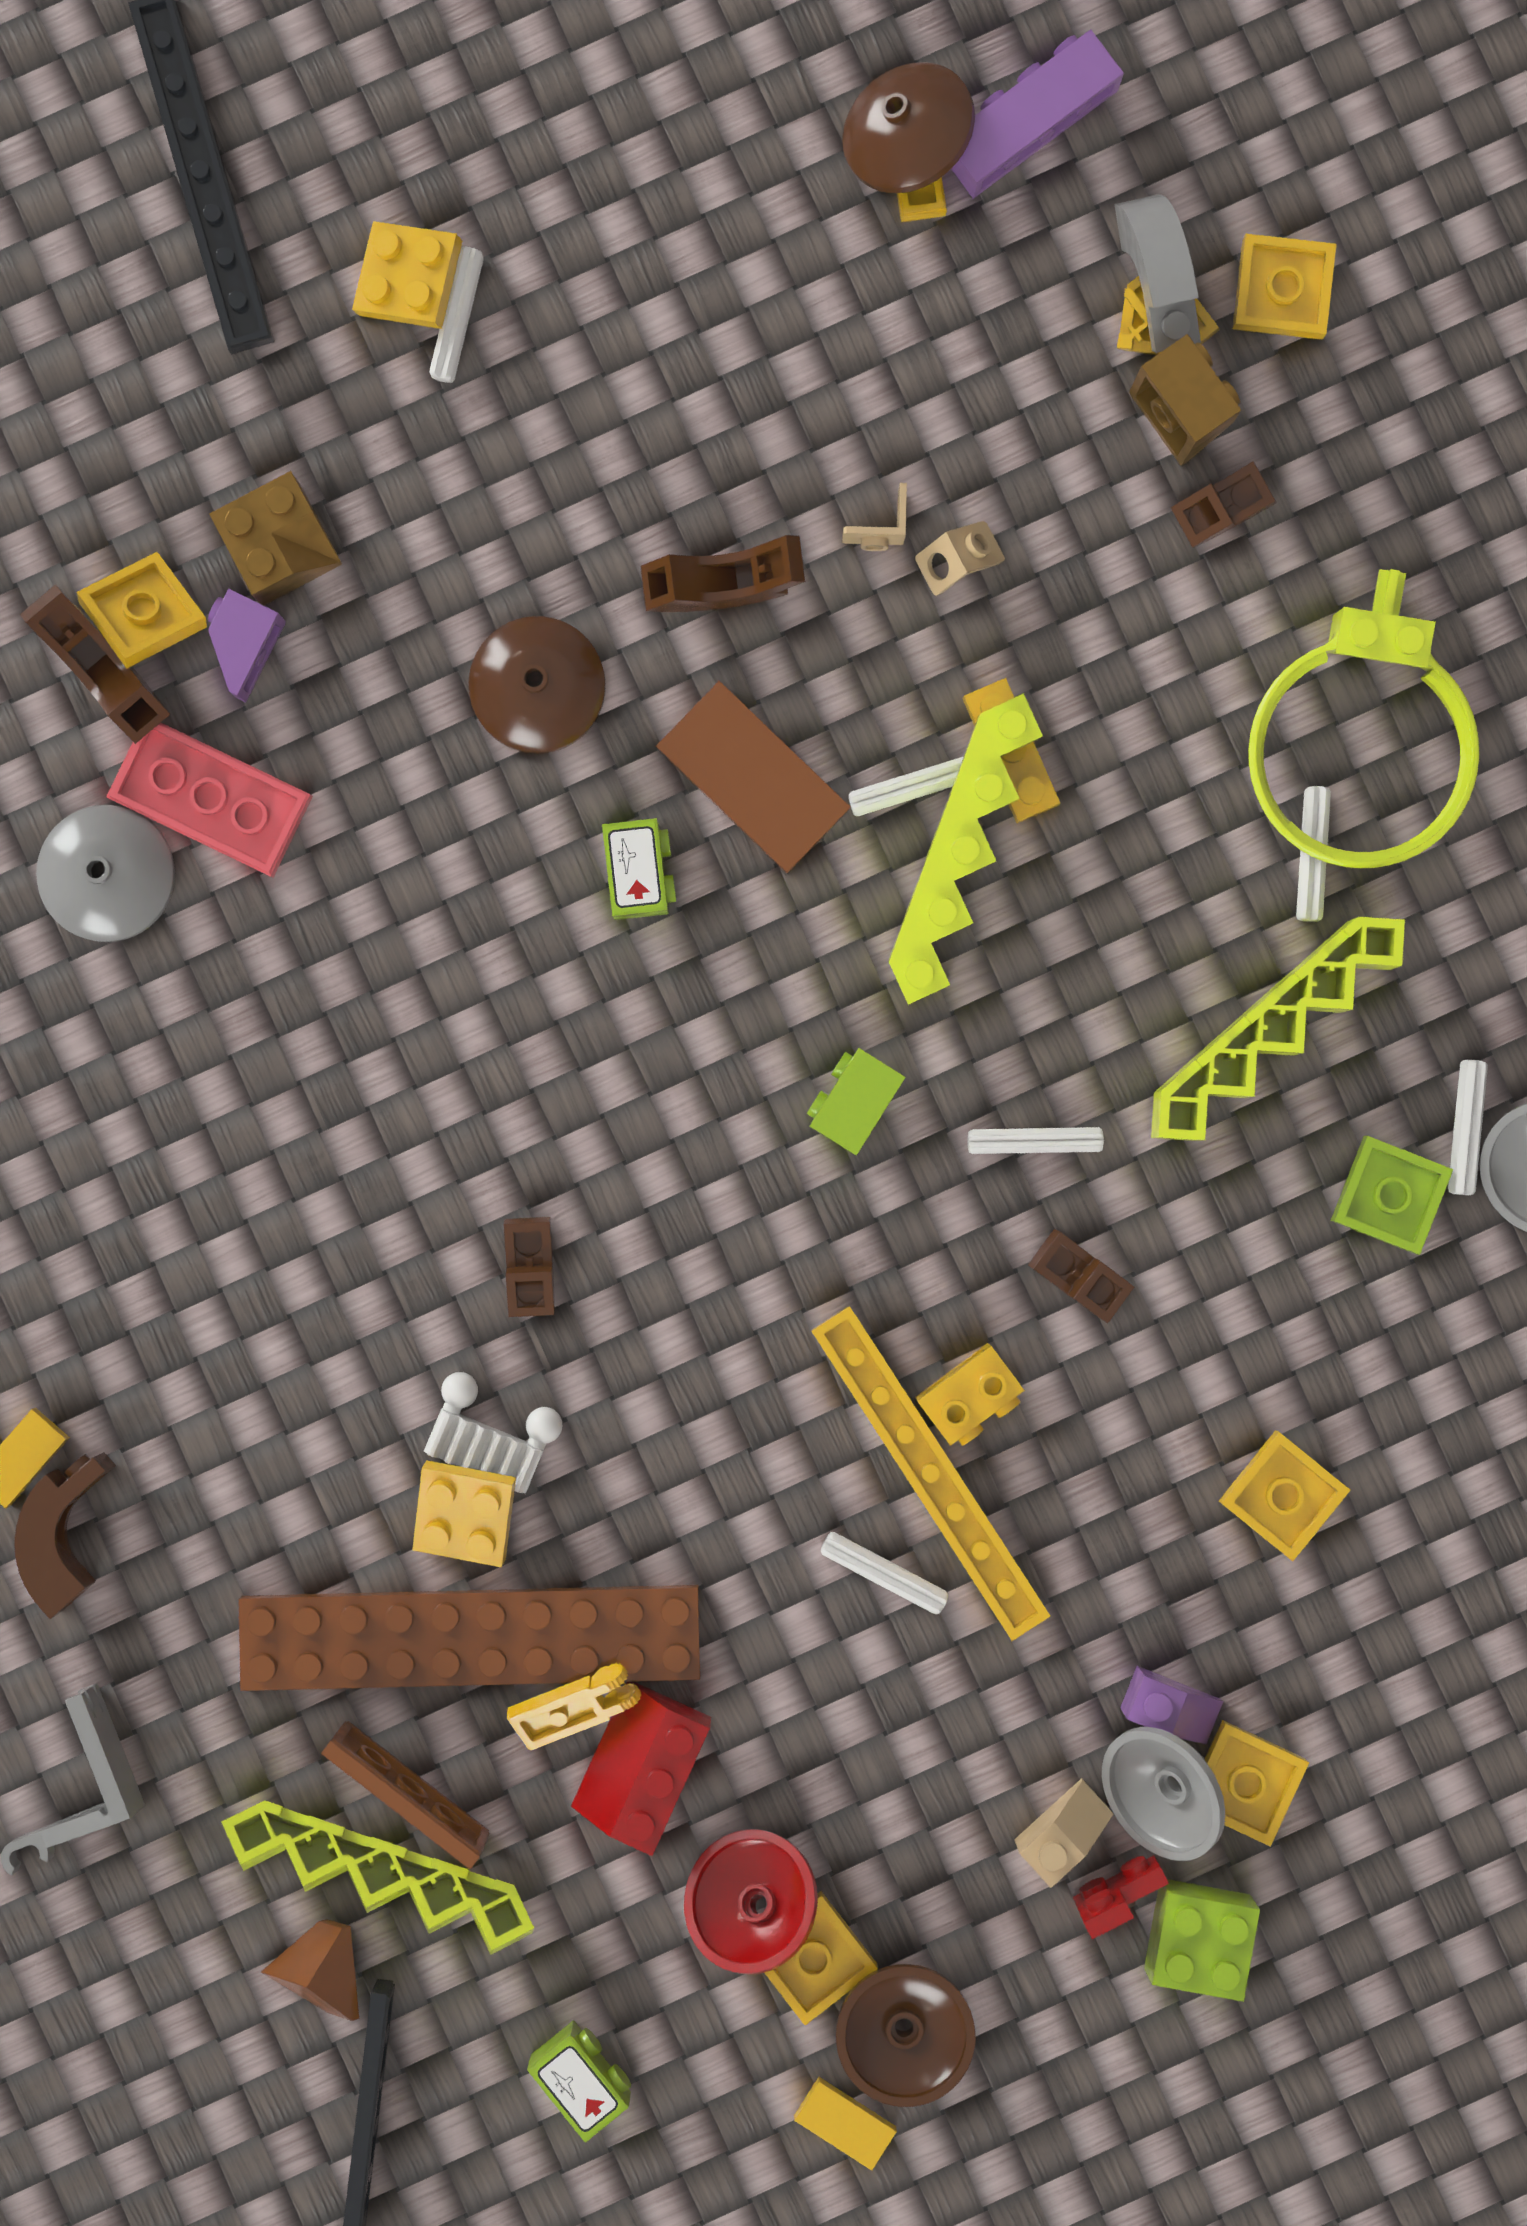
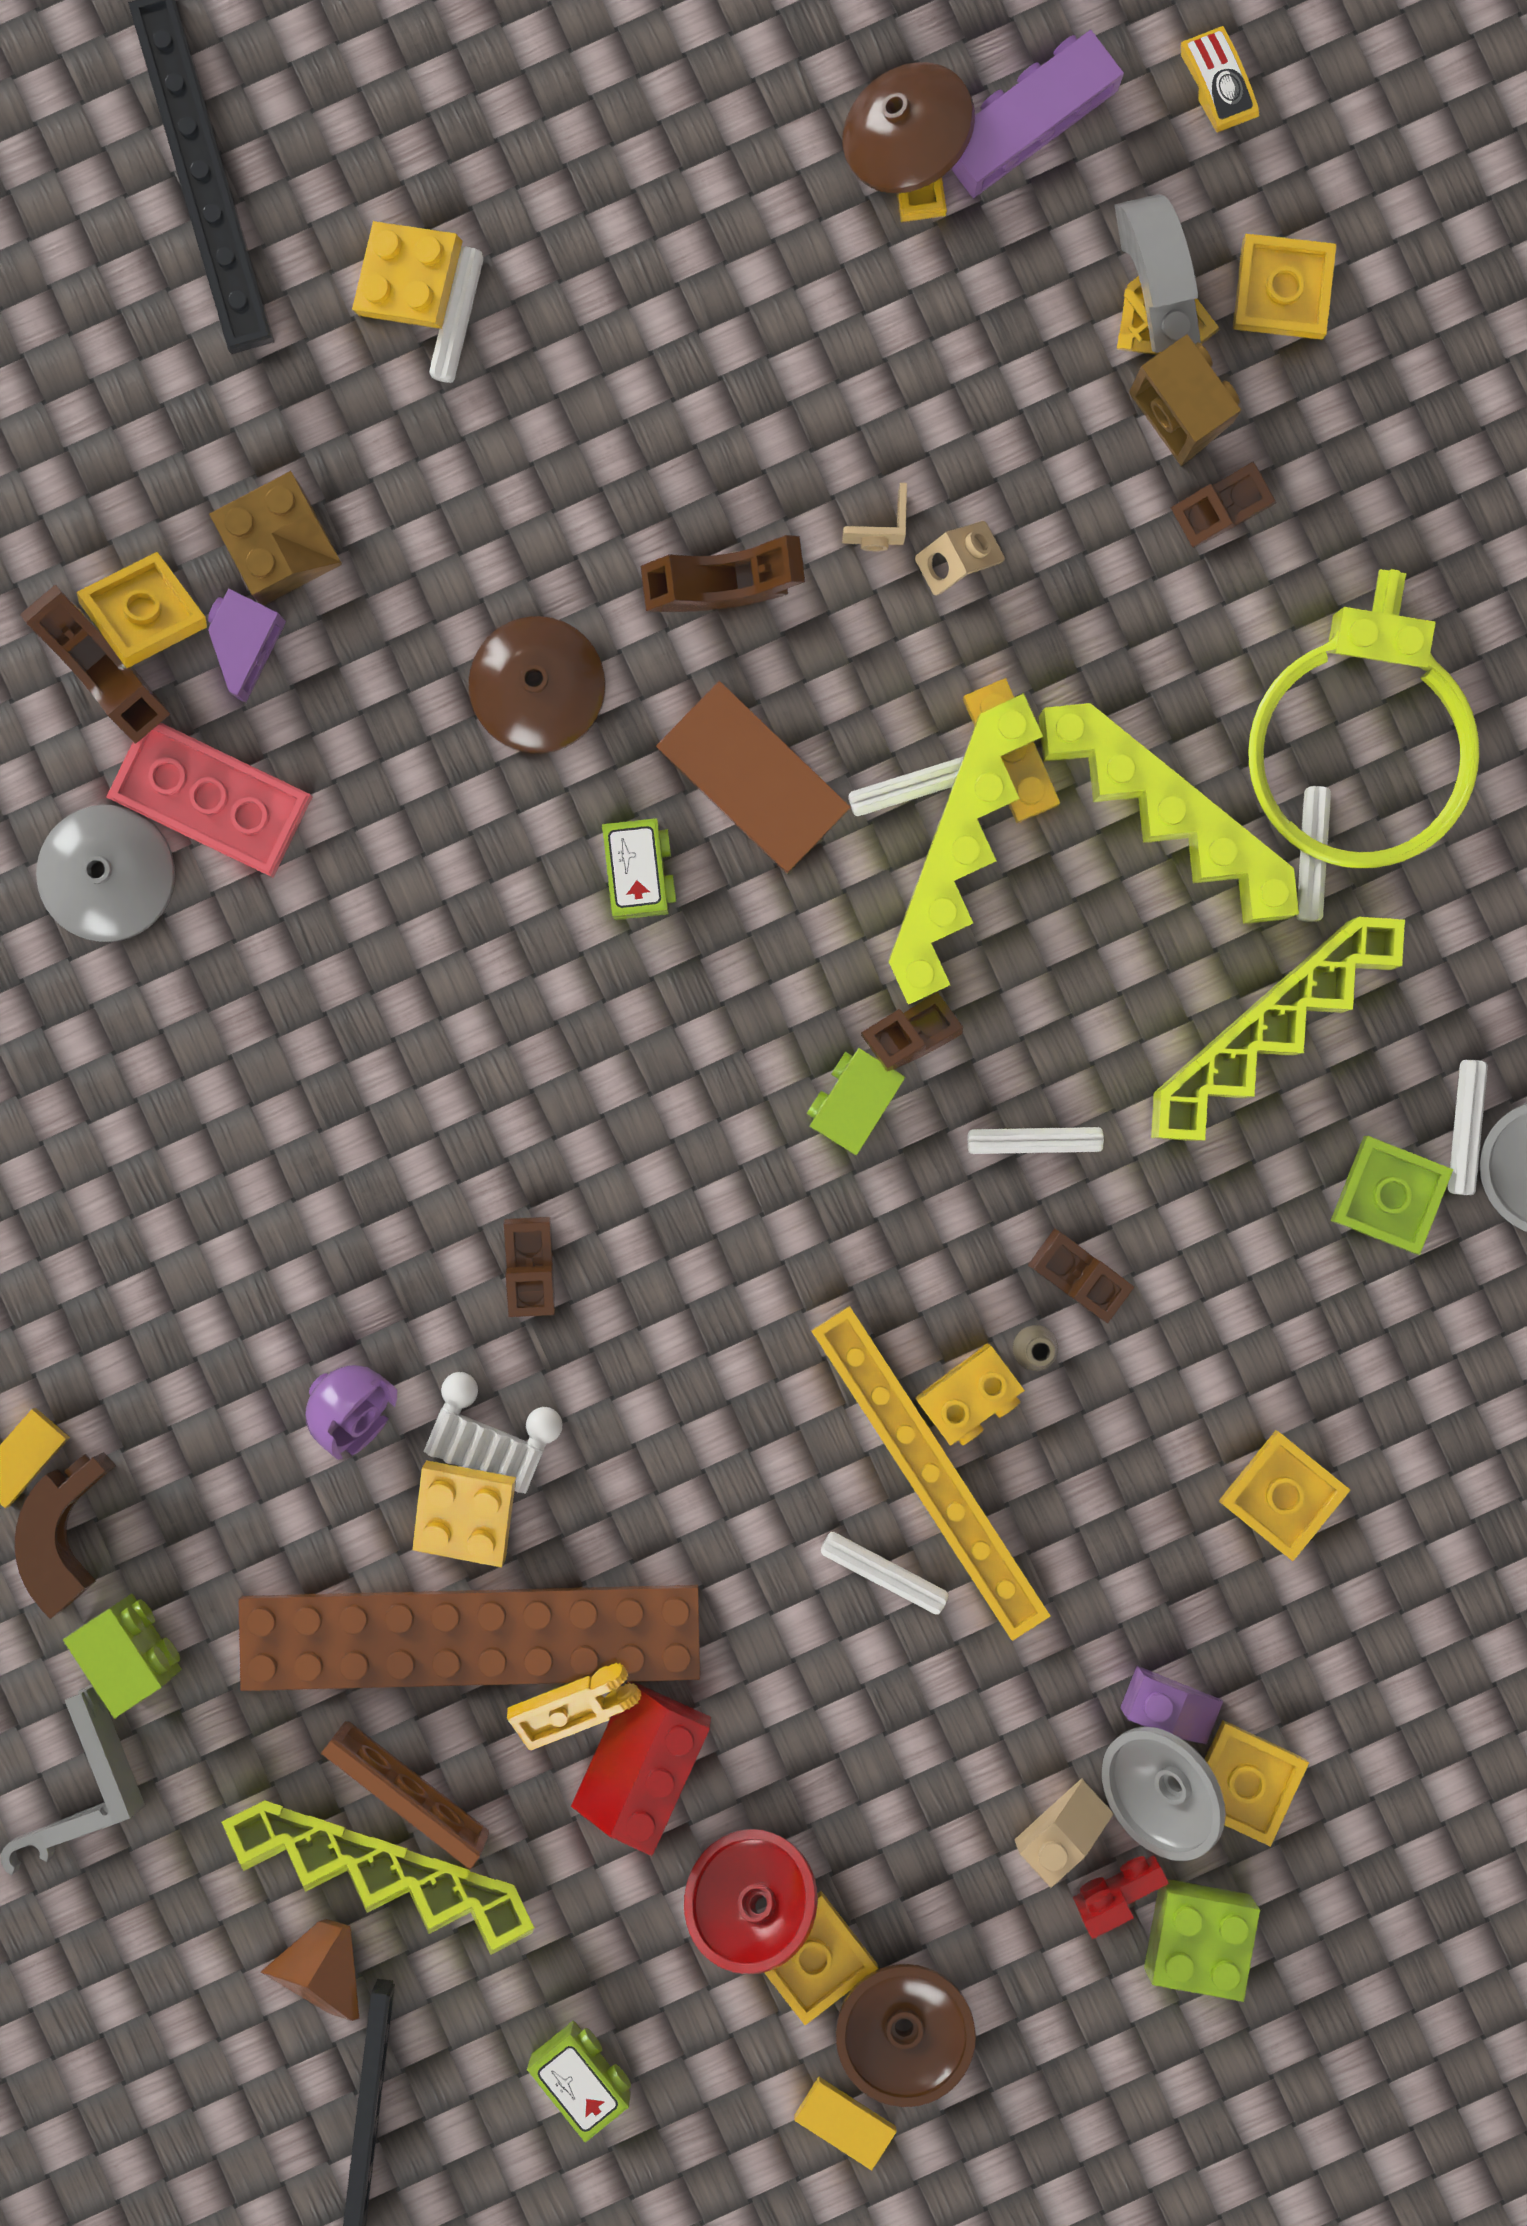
none -> lime brick [63,1593,182,1719]
none -> medium lavender cylinder [306,1365,397,1460]
none -> reddish brown slope [861,992,963,1072]
none -> dark tan cone [1013,1325,1059,1371]
none -> neon yellow brick [1039,703,1299,924]
none -> slope [1181,26,1259,133]

